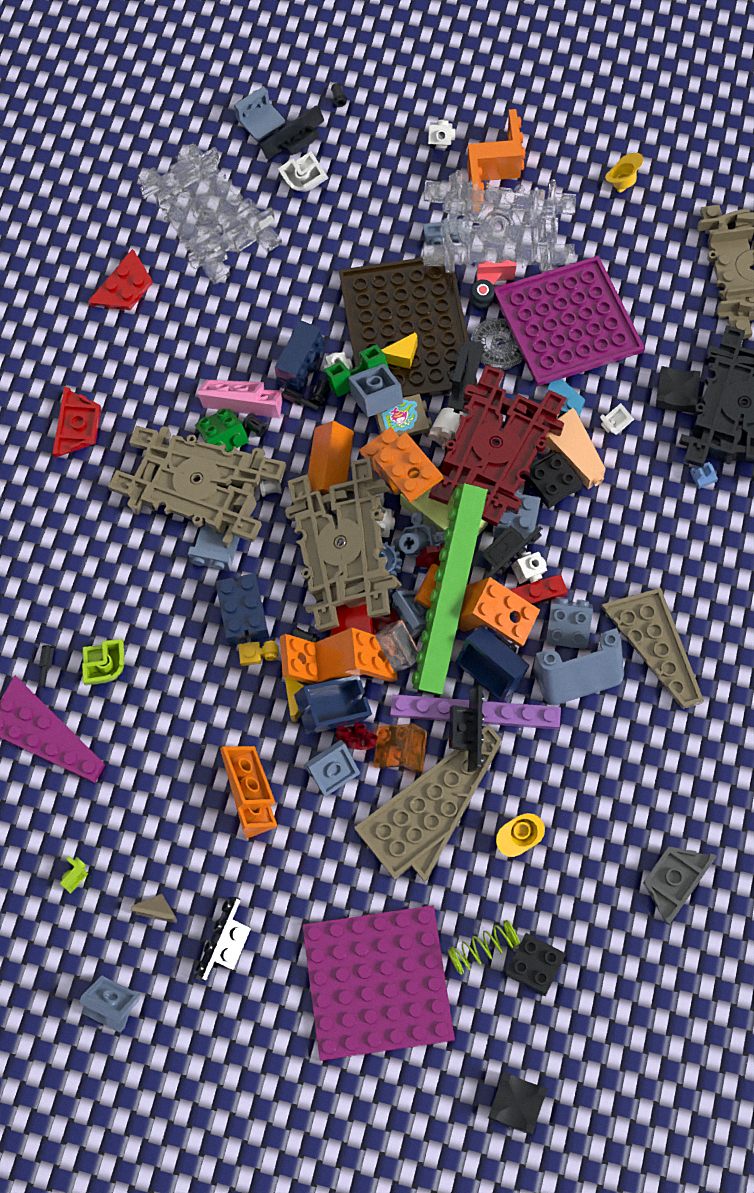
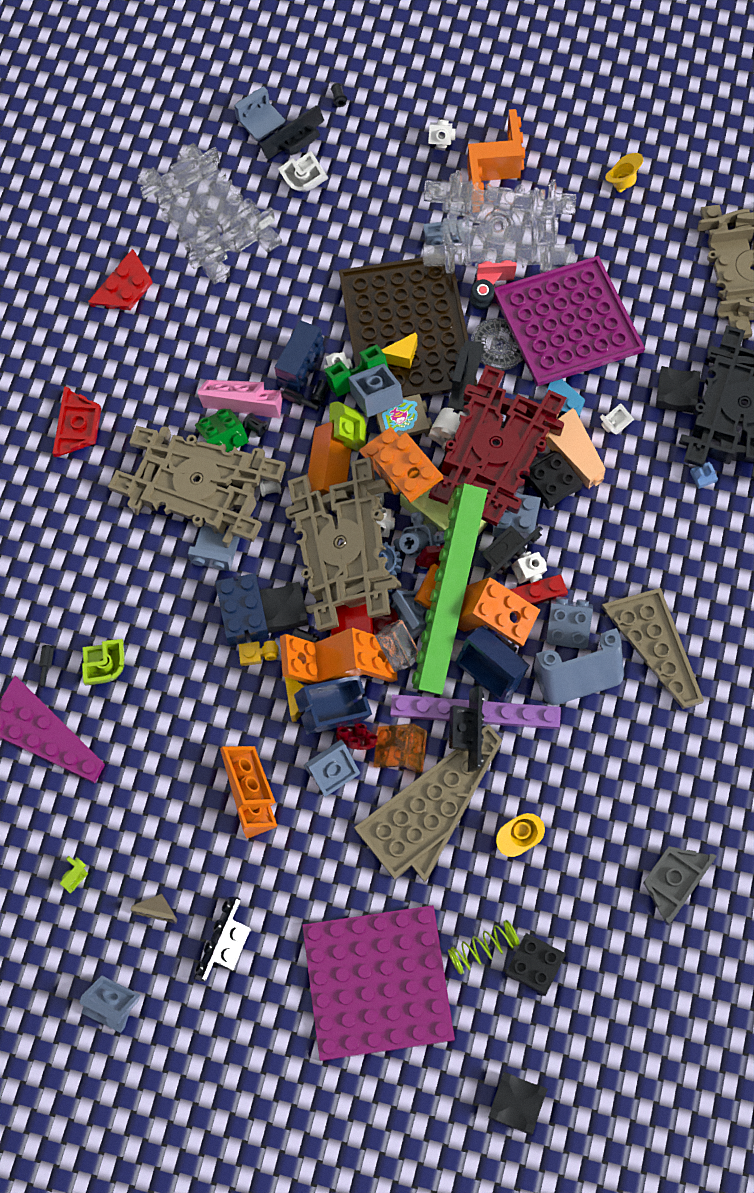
none -> black brick [259,582,309,633]
none -> lime brick [329,401,366,452]

